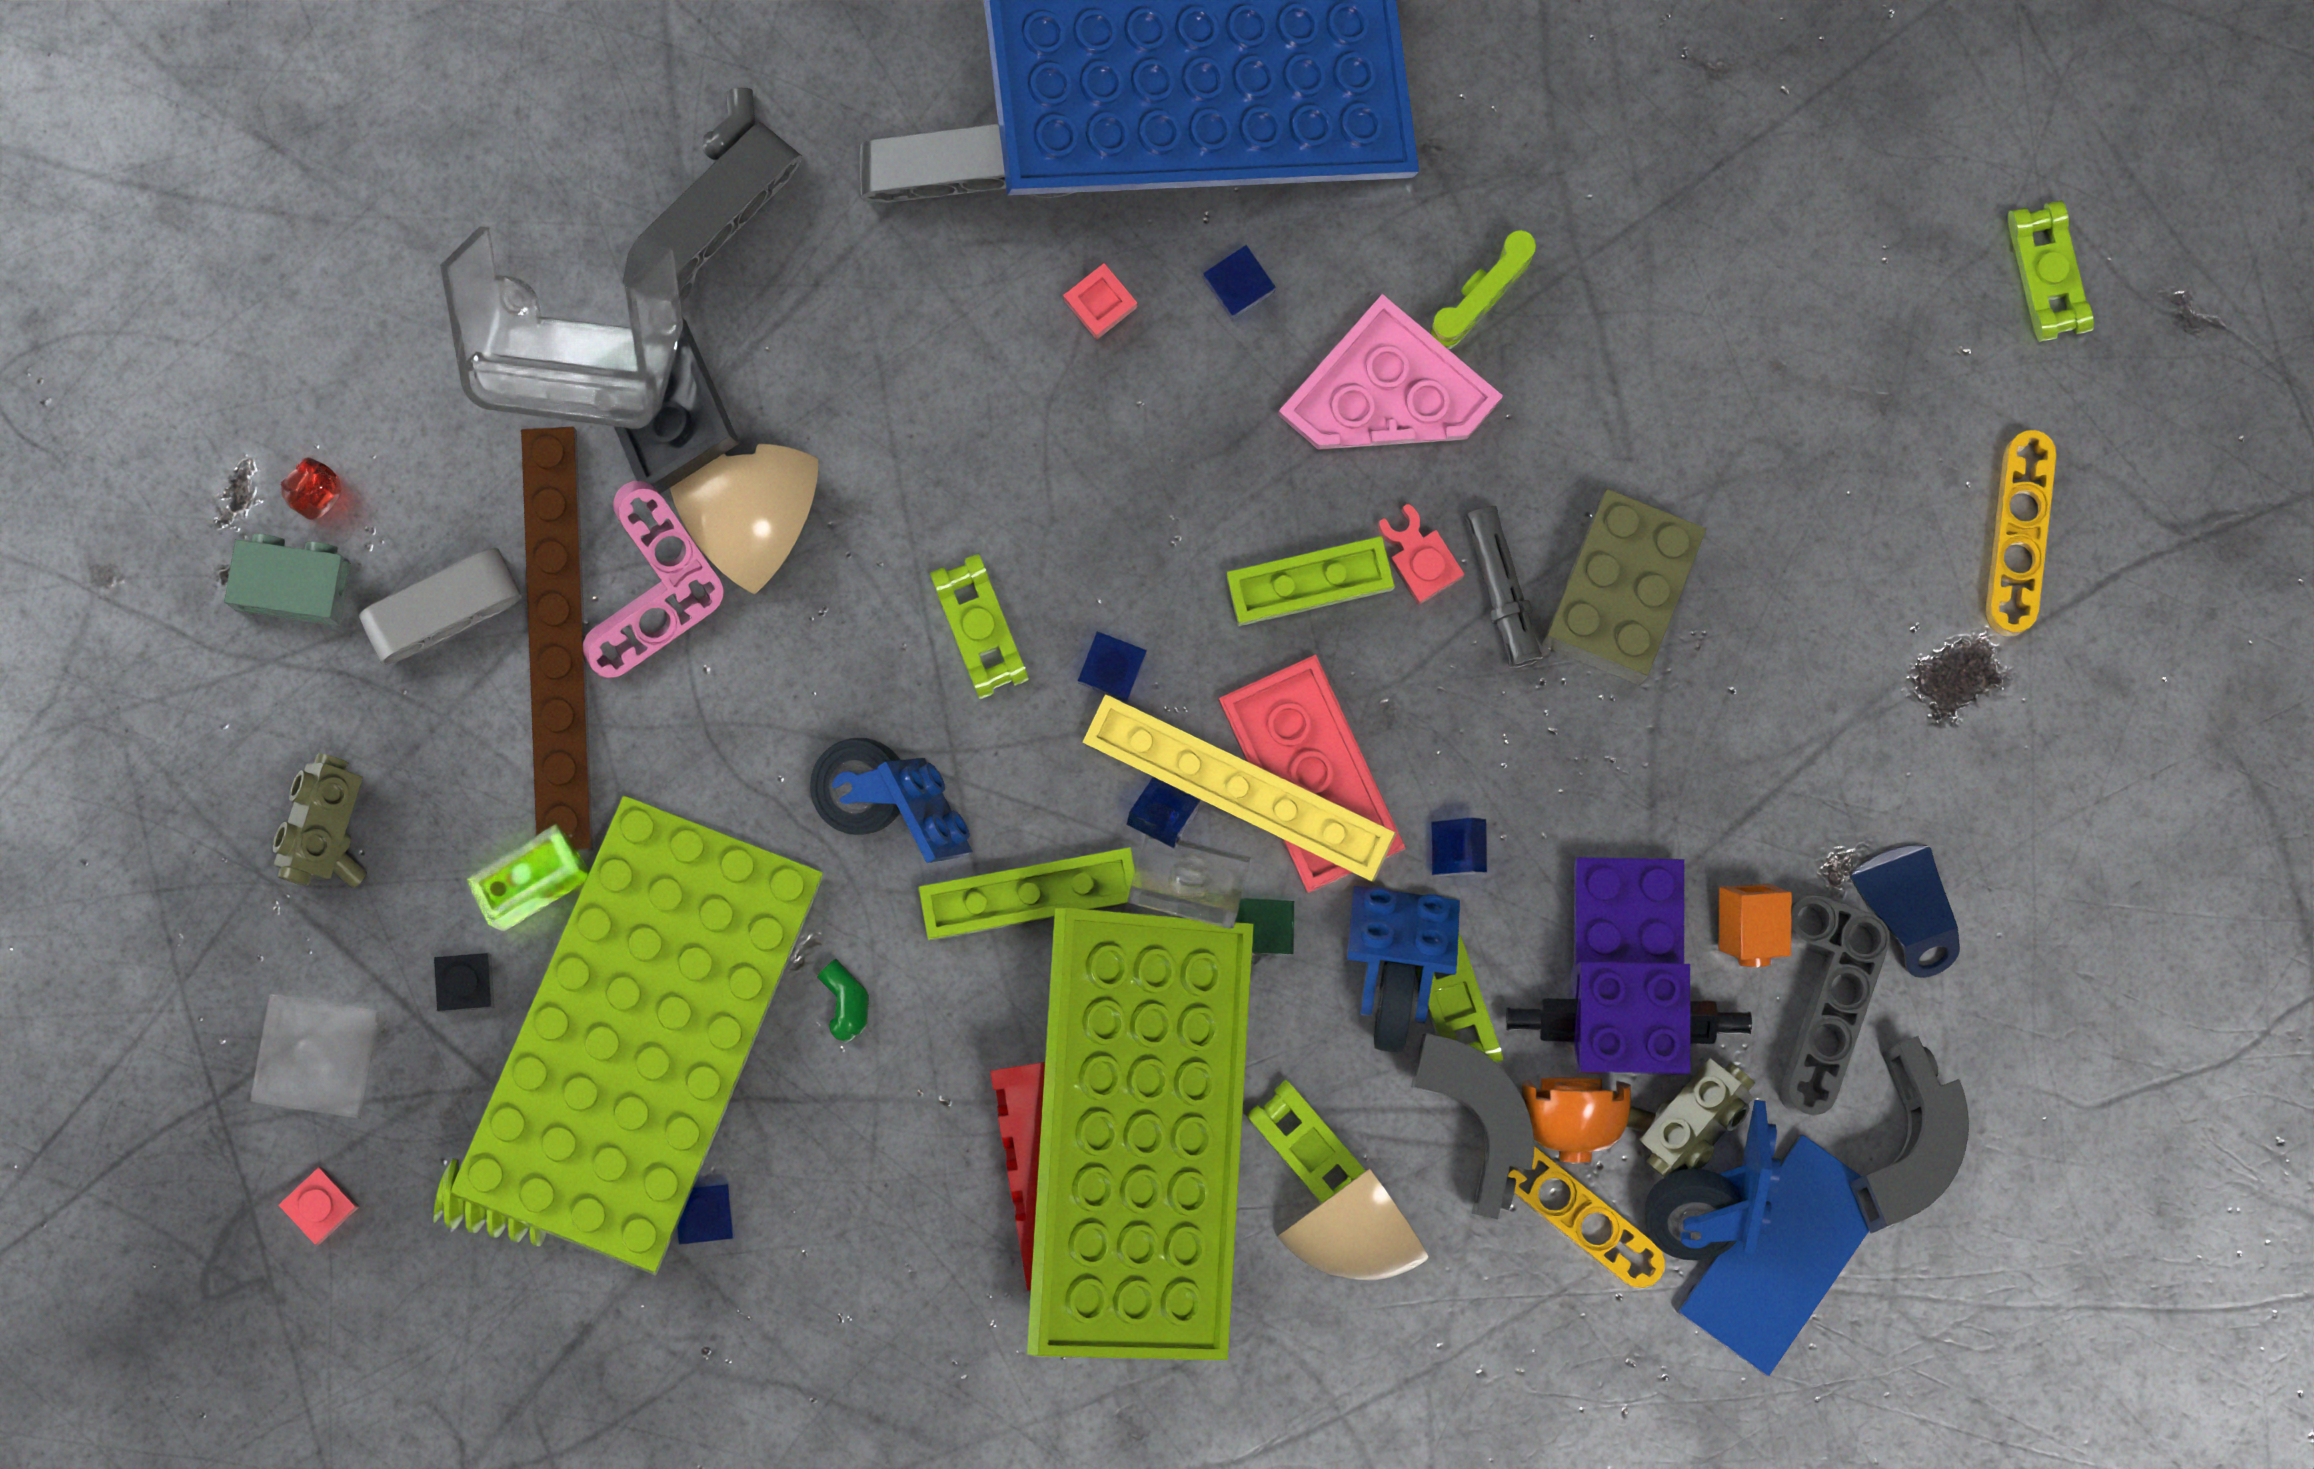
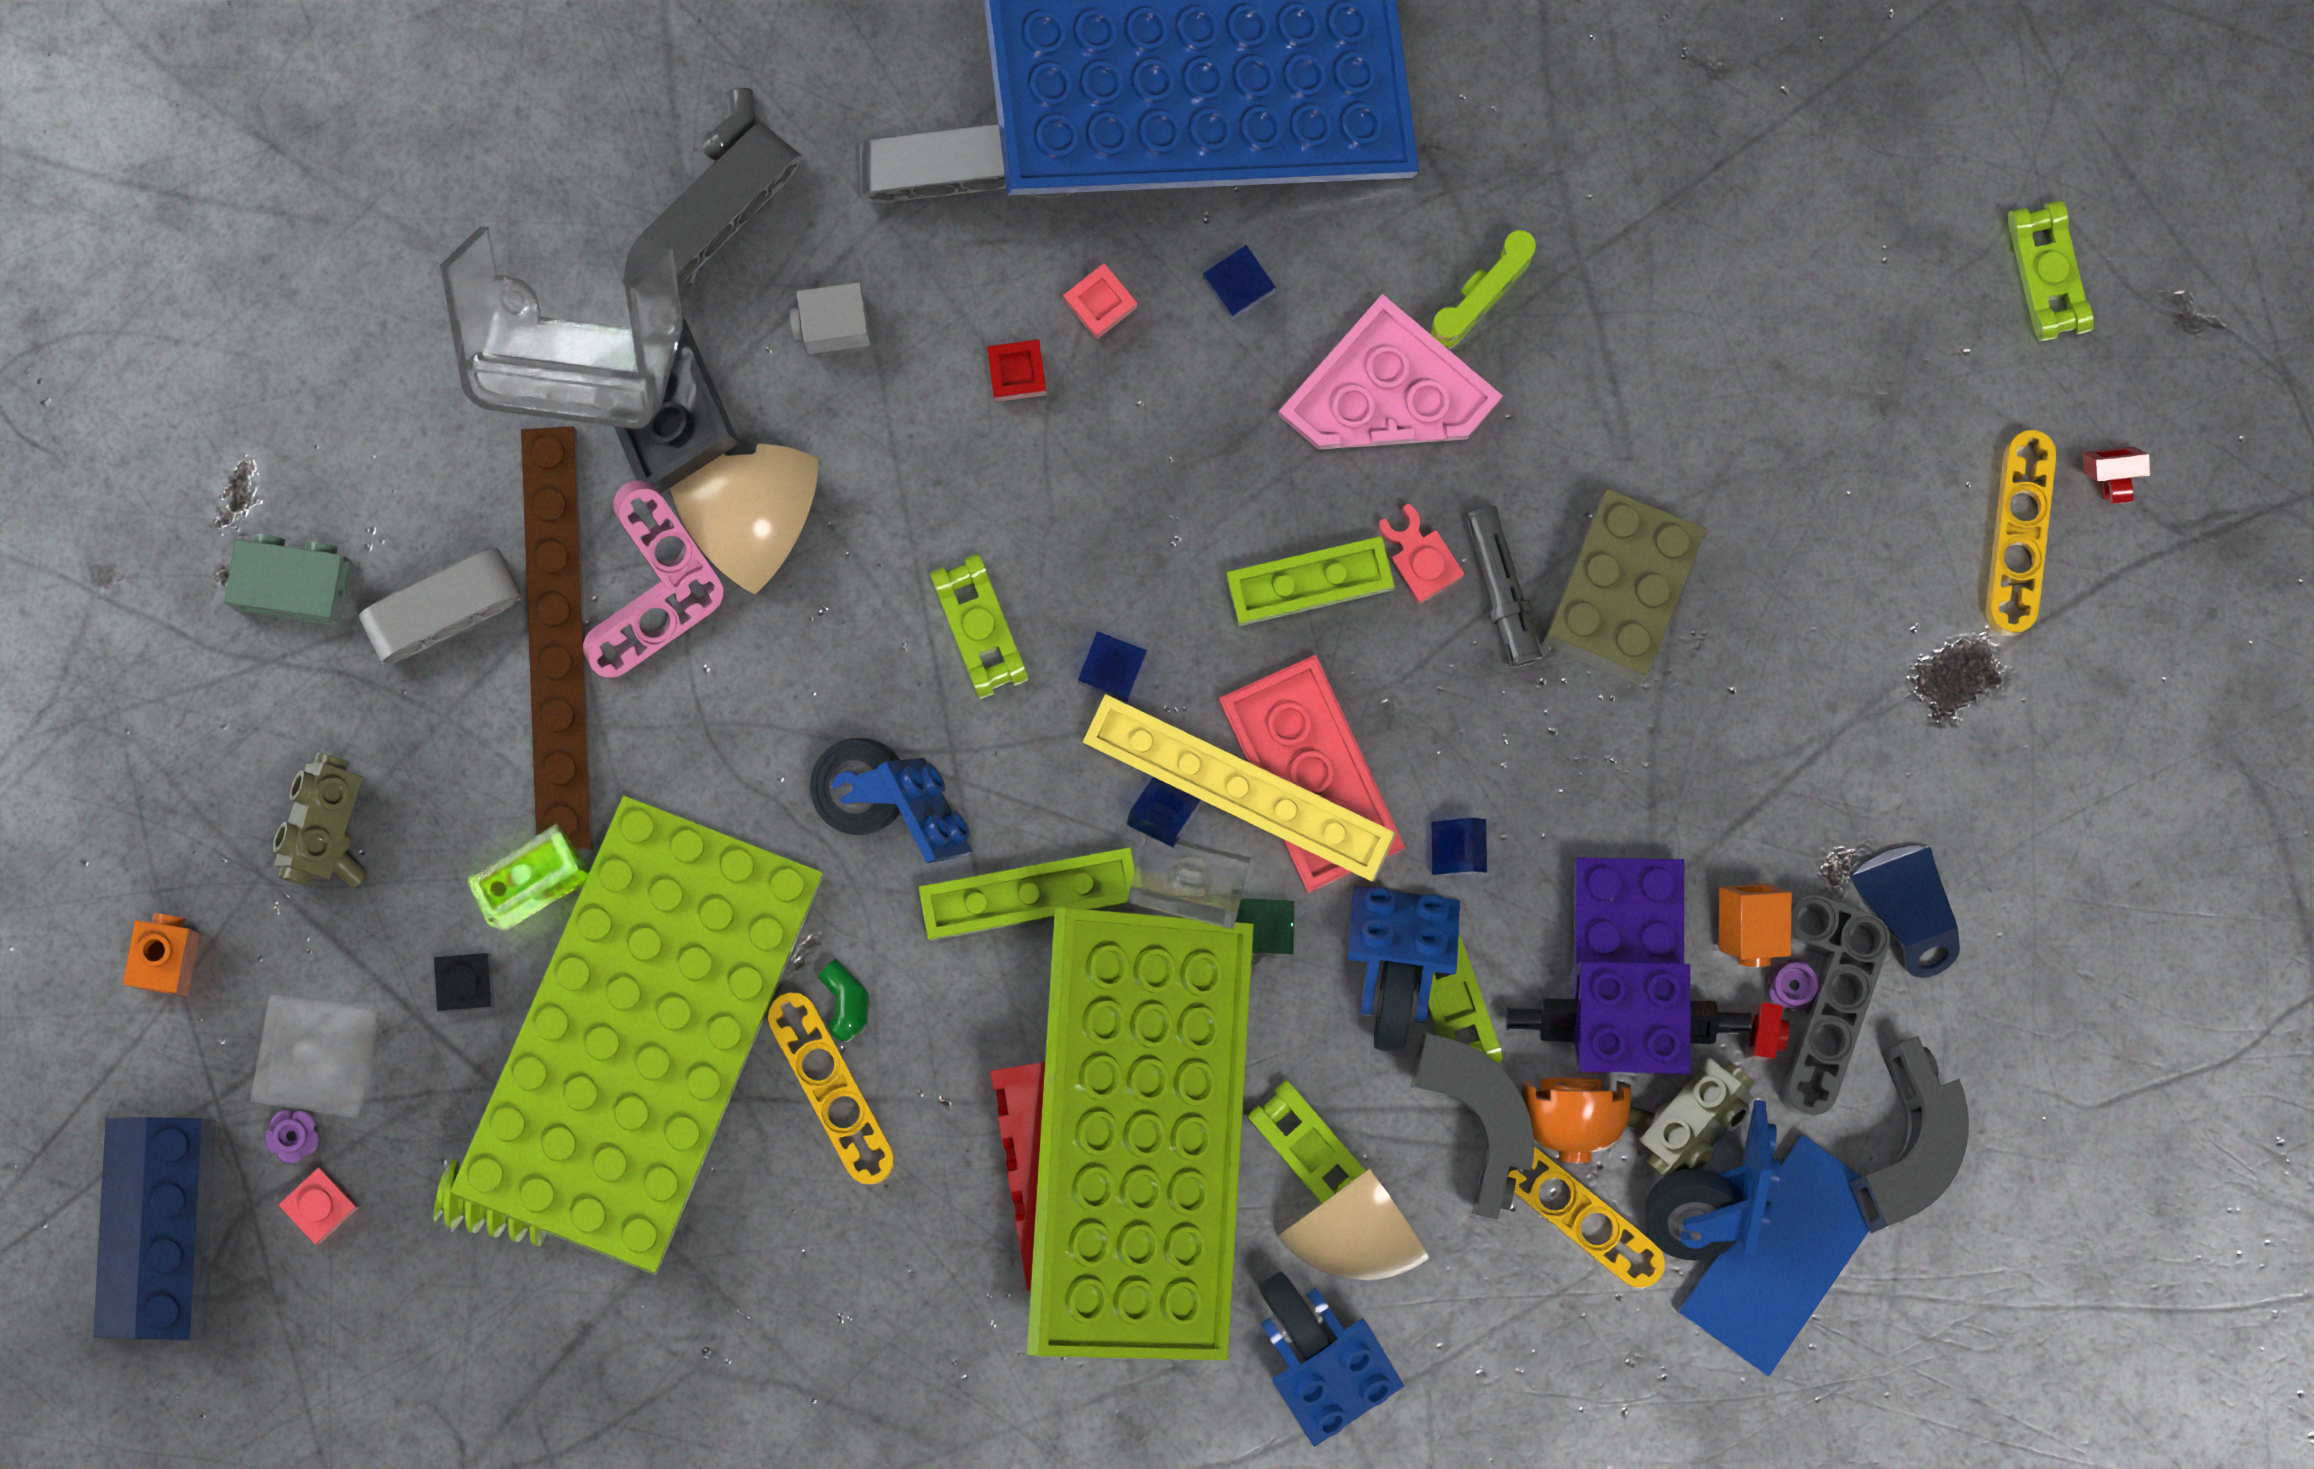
clear red piece [280,457,342,520] -> none
clear blue plate [677,1184,735,1245] -> none
none -> dark blue slope [93,1117,216,1340]
none -> orange brick [122,913,201,997]
none -> medium lavender plate [265,1110,319,1164]
none -> yellow beam [768,992,895,1185]
none -> light grey brick [789,282,870,354]
none -> red plate [987,339,1047,402]
none -> blue plate [1259,1271,1405,1447]
none -> red plate [1746,1002,1790,1062]
none -> medium lavender plate [1768,958,1820,1012]
none -> red tile [2082,446,2150,504]

